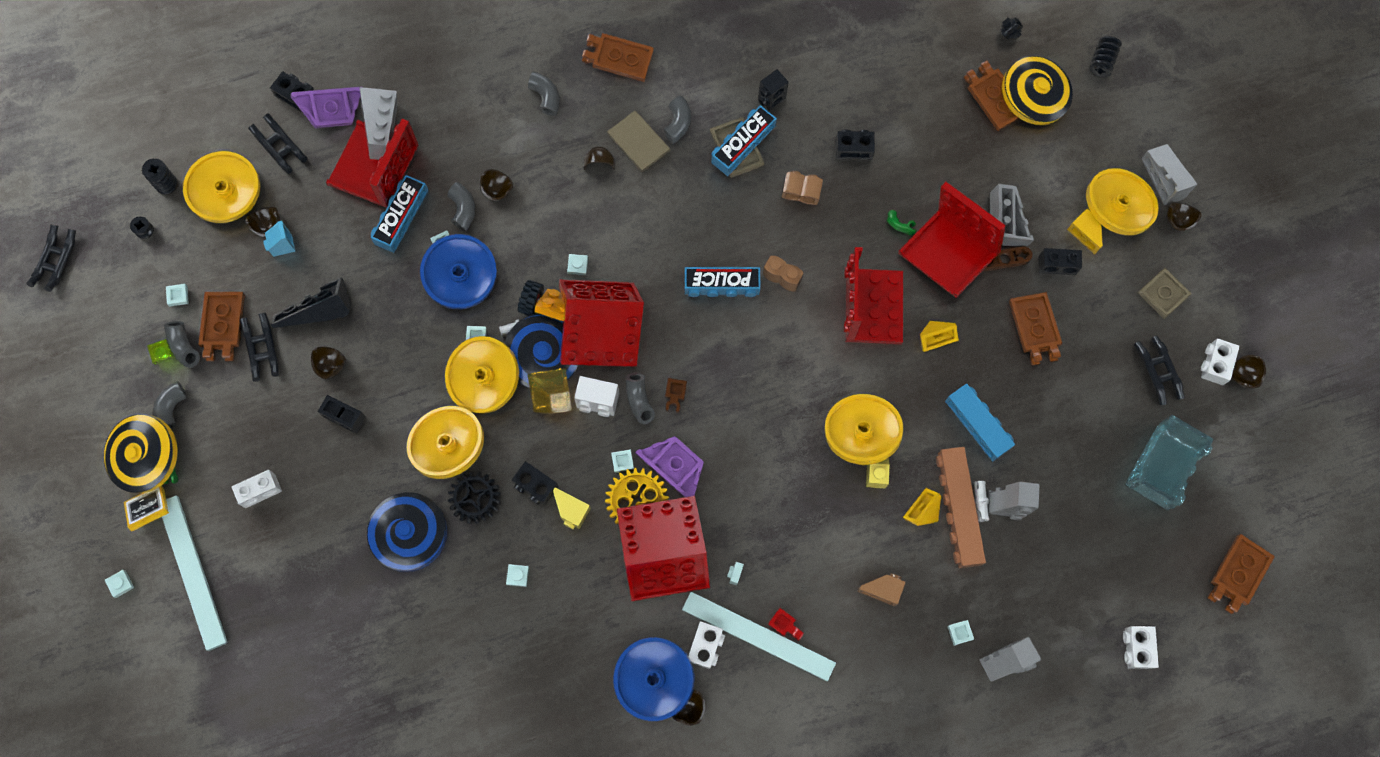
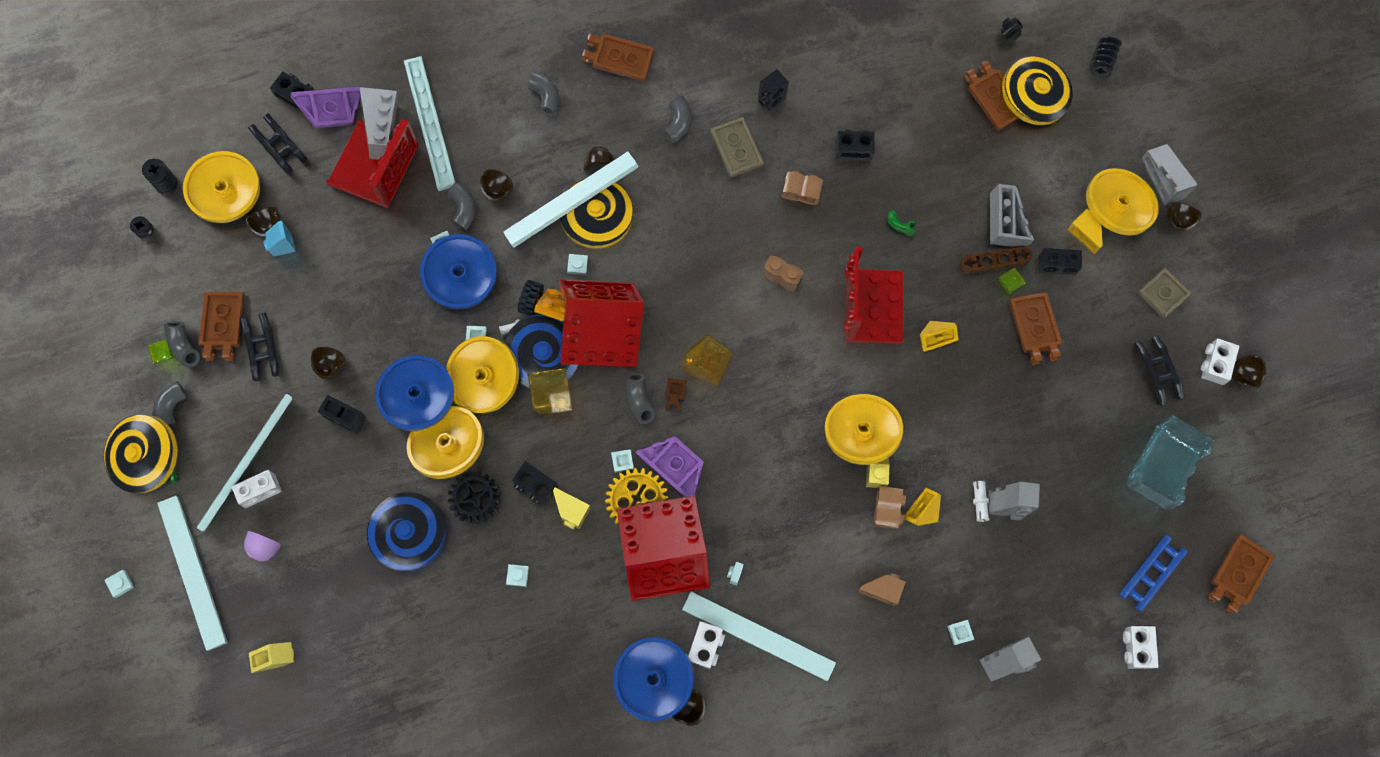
black piece [26,224,76,292] -> none
tile [124,485,169,532] -> none
light aqua plate [166,284,189,306] -> none
black wedge [271,277,352,328] -> none
brick [371,175,429,253] -> none
white brick [574,376,619,417] -> none
dark tan tile [607,111,670,173] -> none
brick [685,267,761,297] -> none
brick [711,105,777,176] -> none
red plate [768,608,804,641] -> none
red bracket [899,182,1006,298] -> none
nougat brick [936,447,986,568] -> none
dark azure brick [945,383,1015,462] -> none
none -> light aqua tile [196,394,292,531]
none -> lavender helmet [244,531,281,562]
none -> light yellow slope [249,642,294,673]
none -> blue dish [375,355,454,431]
none -> light aqua tile [404,56,455,191]
none -> light aqua tile [504,152,638,248]
none -> dish [560,179,634,249]
none -> clear yellow slope [679,335,733,386]
none -> medium nougat brick [873,486,906,530]
none -> clear neon green plate [998,268,1026,294]
none -> blue bar [1119,535,1188,613]

